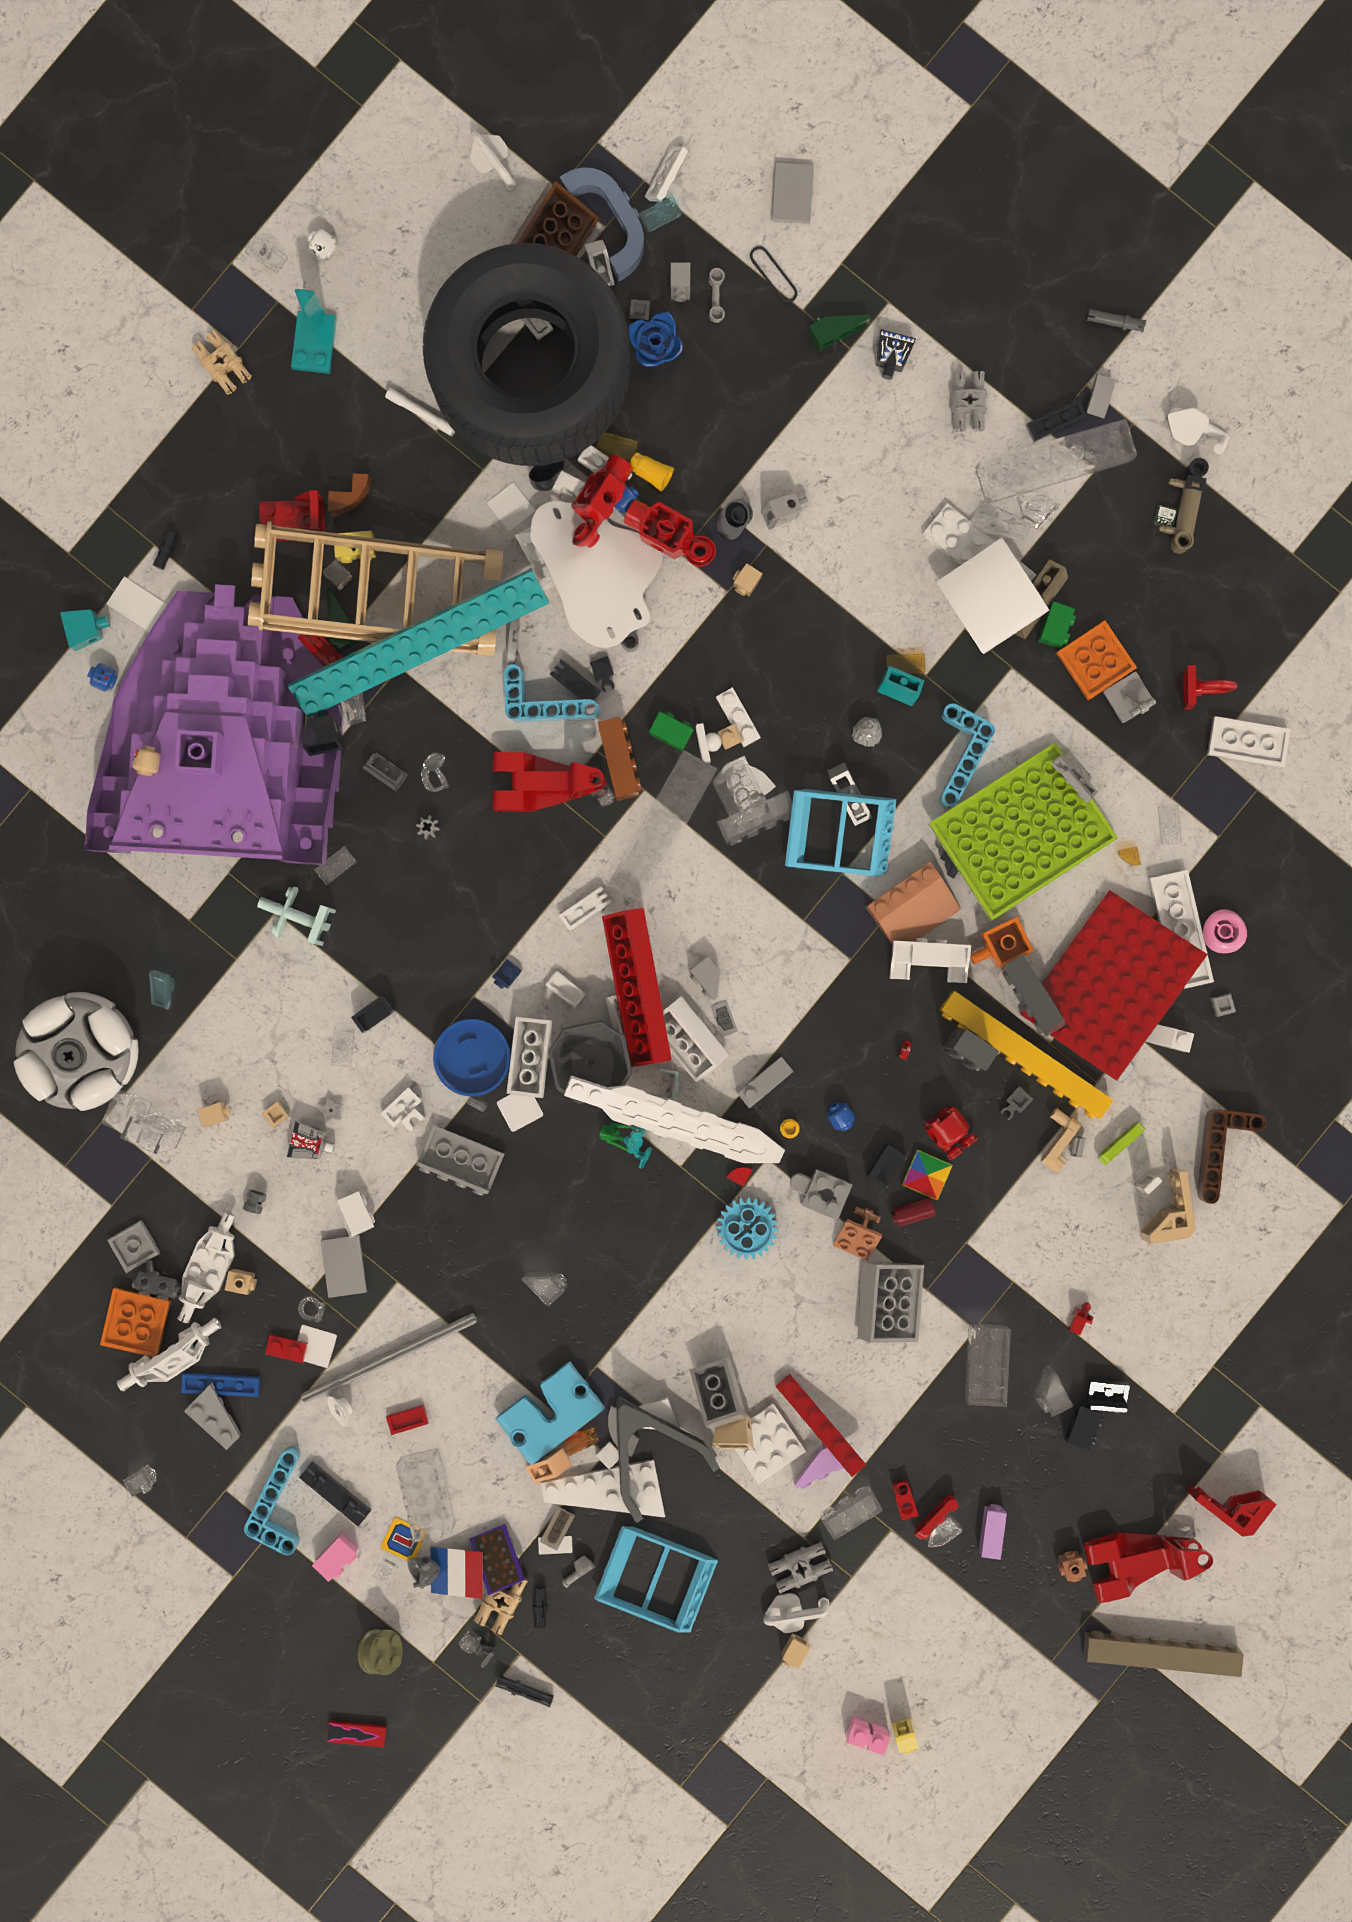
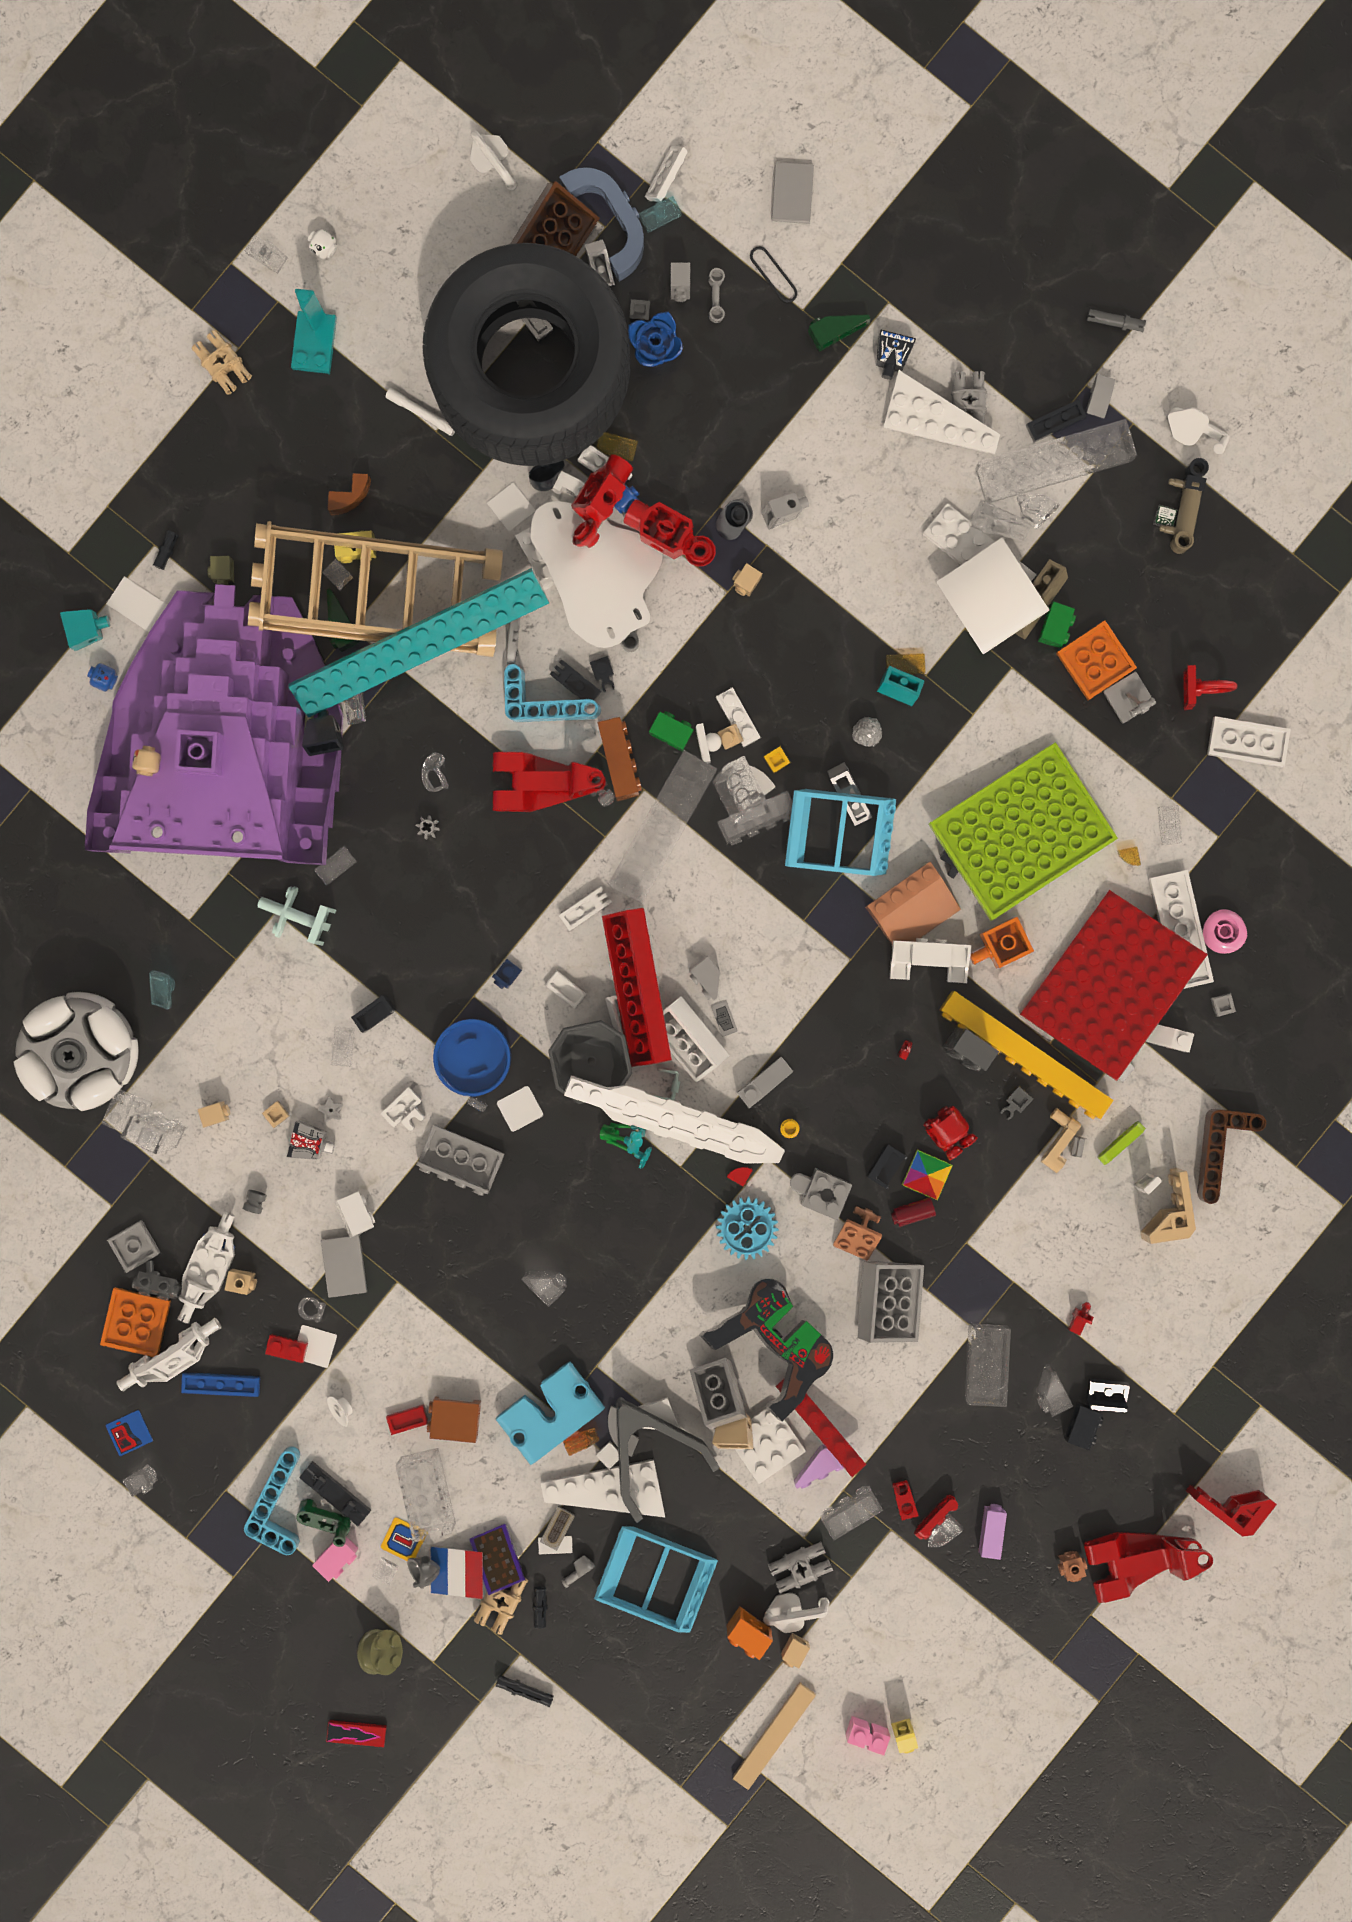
light grey wing [184,1382,241,1450] -> none
red bracket [259,490,325,541] -> none
red tile [298,634,343,667] -> none
light grey axle [301,1313,477,1403] -> none
dark grey hinge [363,752,408,792] -> none
leg [458,1630,497,1668] -> none
white slope [507,1017,552,1098] -> none
light nougat slope [526,1448,572,1483] -> none
yellow plant [629,452,674,492] -> none
blue head [827,1102,855,1131] -> none
medium azure beam [939,704,995,808] -> none
dark grey brick [1002,954,1066,1037] -> none
light grey hinge [1052,754,1098,803] -> none
dark tan brick [1083,1630,1244,1677] -> none
none -> sticker [106,1410,153,1456]
none -> olive brick [208,556,234,585]
none -> dark green beam [296,1498,351,1547]
none -> dark orange panel [427,1396,481,1443]
none -> animal [699,1279,833,1422]
none -> orange brick [726,1606,773,1660]
none -> tan tile [733,1682,816,1790]
none -> yellow plate [764,747,790,773]
none -> white wing [884,370,1000,455]

